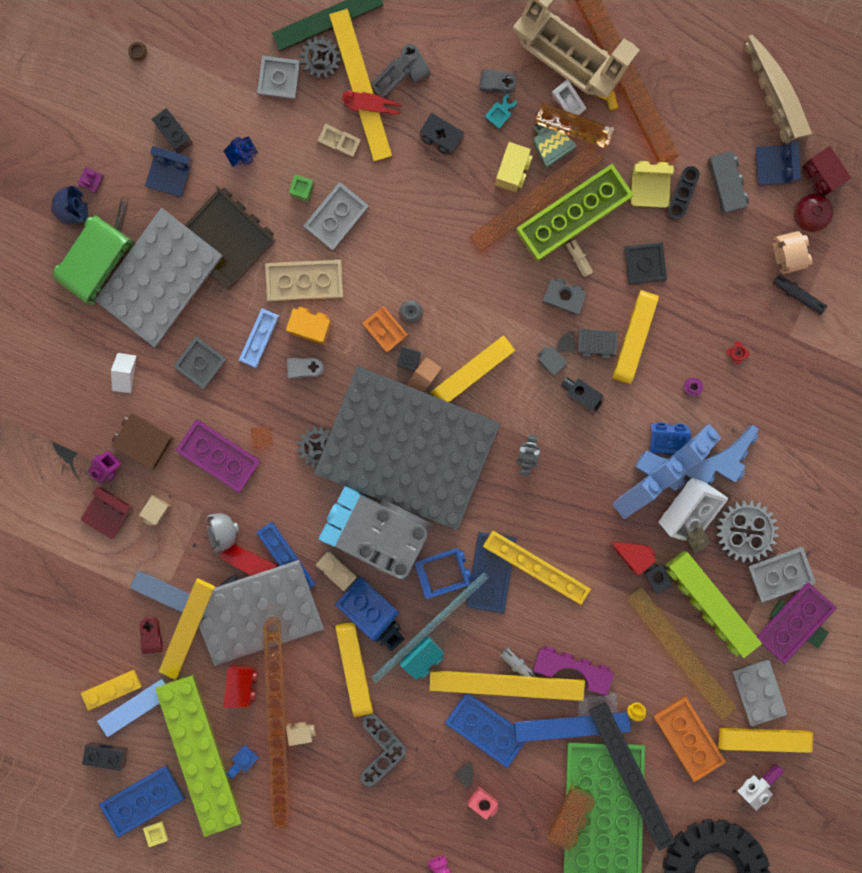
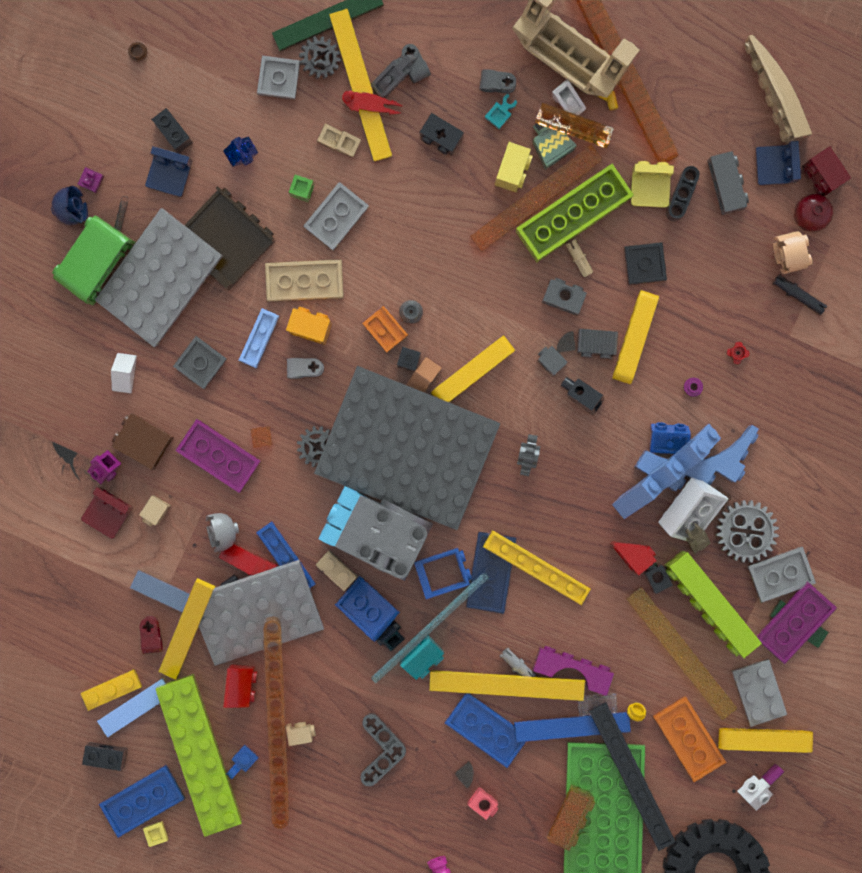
yellow beam [336,622,373,718] -> none

